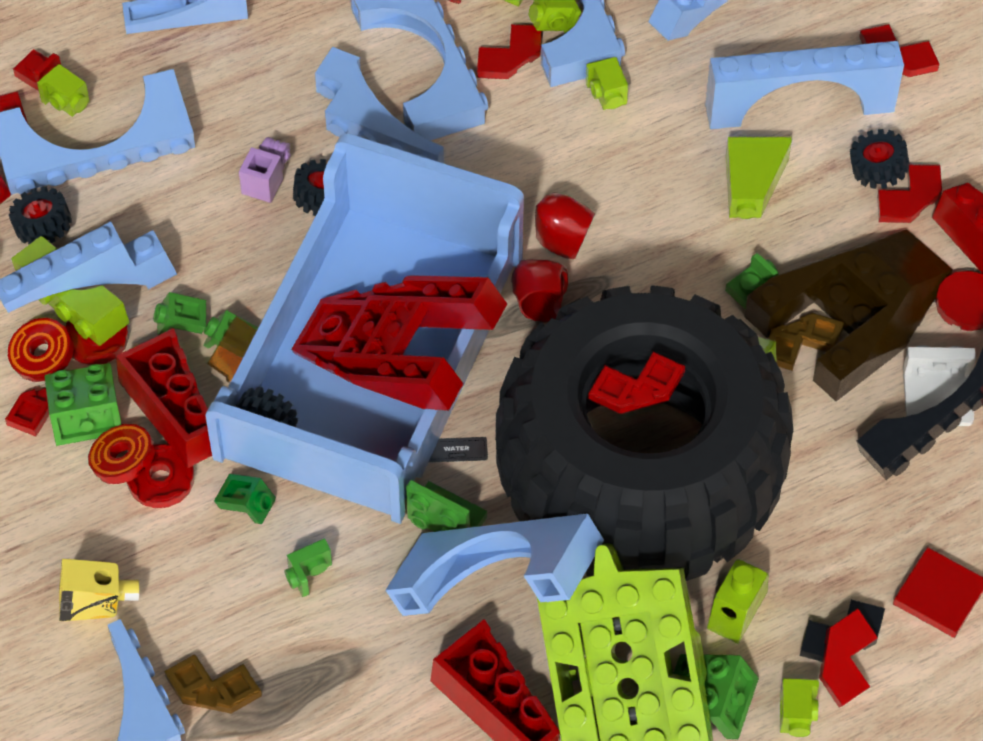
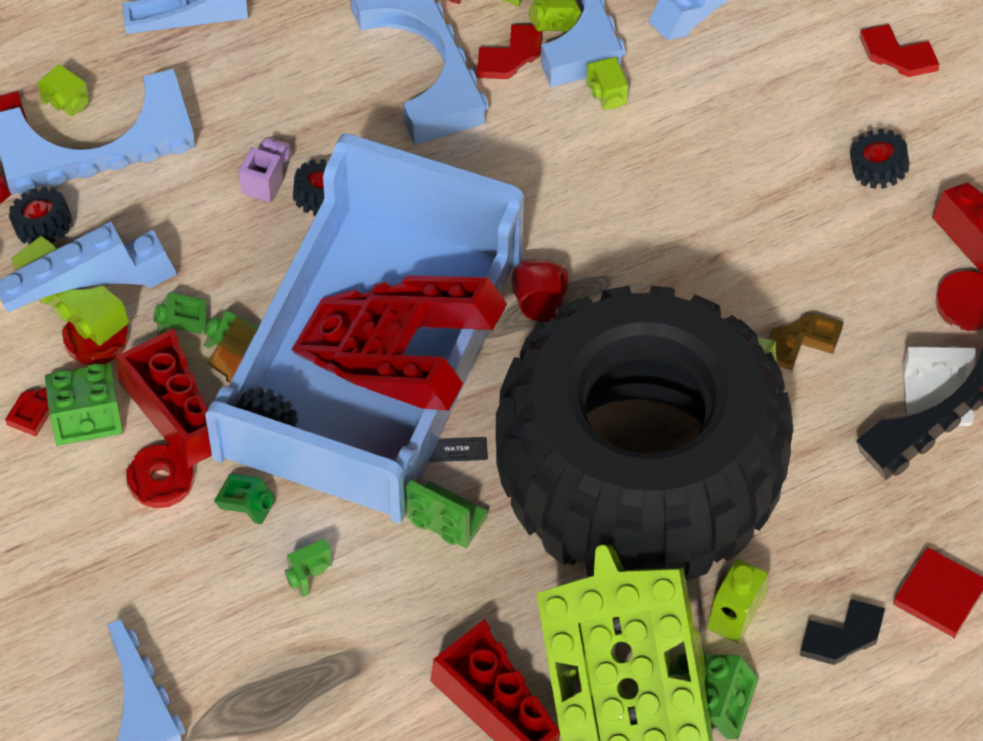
red tile [7,318,74,382] -> none
red bracket [13,49,61,91] -> none
light yellow torso [59,559,139,621] -> none
red tile [88,424,155,484] -> none
pearl gold tile [164,654,262,714] -> none
light blue arch [315,47,444,163] -> none
light blue arch [385,513,604,616] -> none
red piece [535,192,595,259] -> none
red tile [589,352,685,414] -> none
light blue arch [705,41,904,129] -> none
lime slope [725,137,792,219] -> none
bright green bracket [725,253,779,310] -> none
dark brown wedge [744,229,953,401] -> none
lime brick [780,678,819,737] -> none
red tile [819,609,878,708] -> none
red tile [877,165,942,223] -> none

